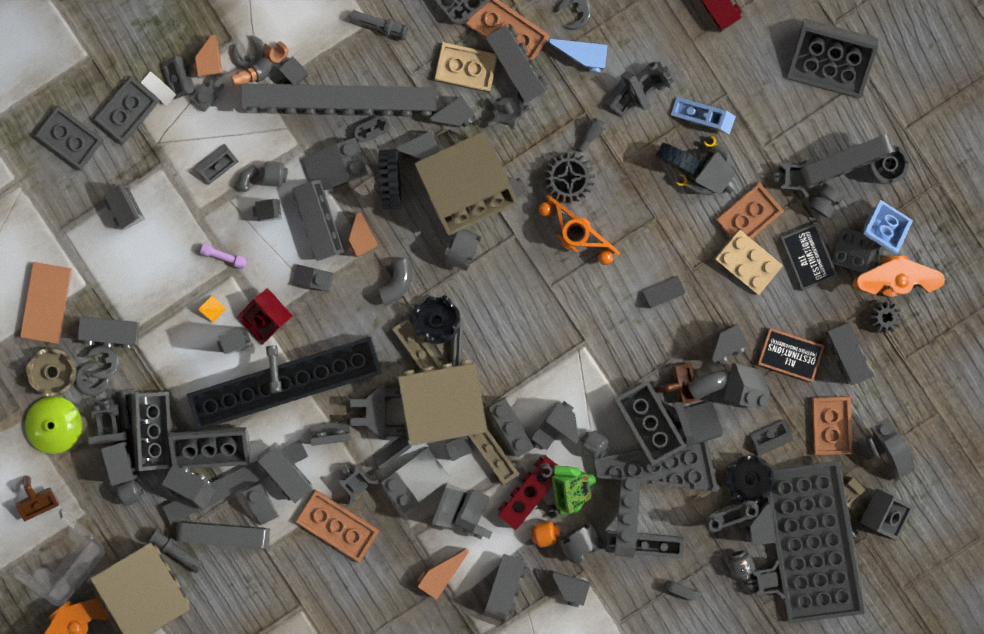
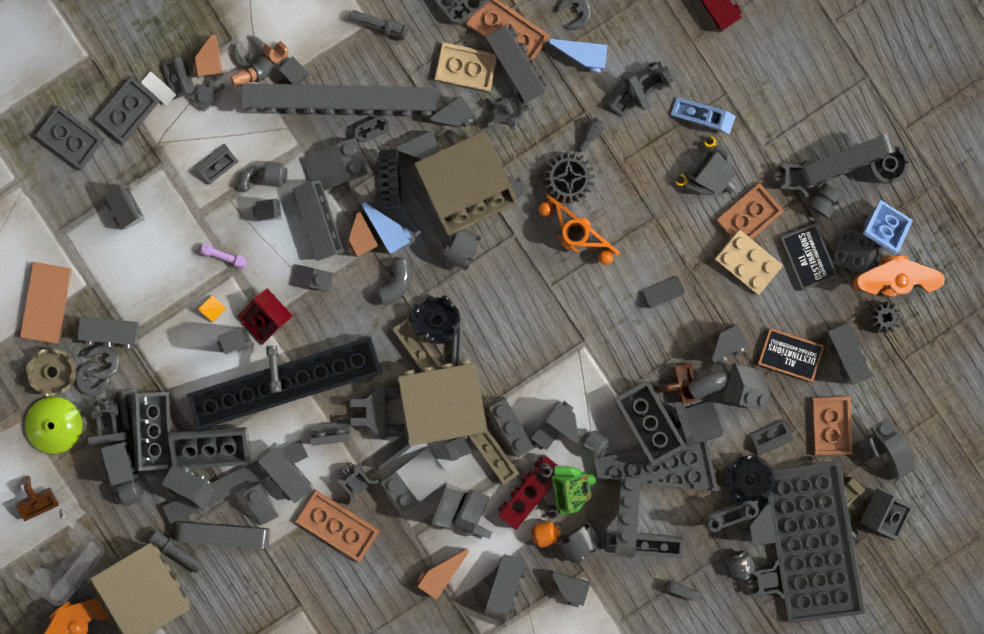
black wheel [655,142,700,175] -> none
dark grey slope [787,18,878,98] -> none
none -> light blue slope [361,202,412,254]

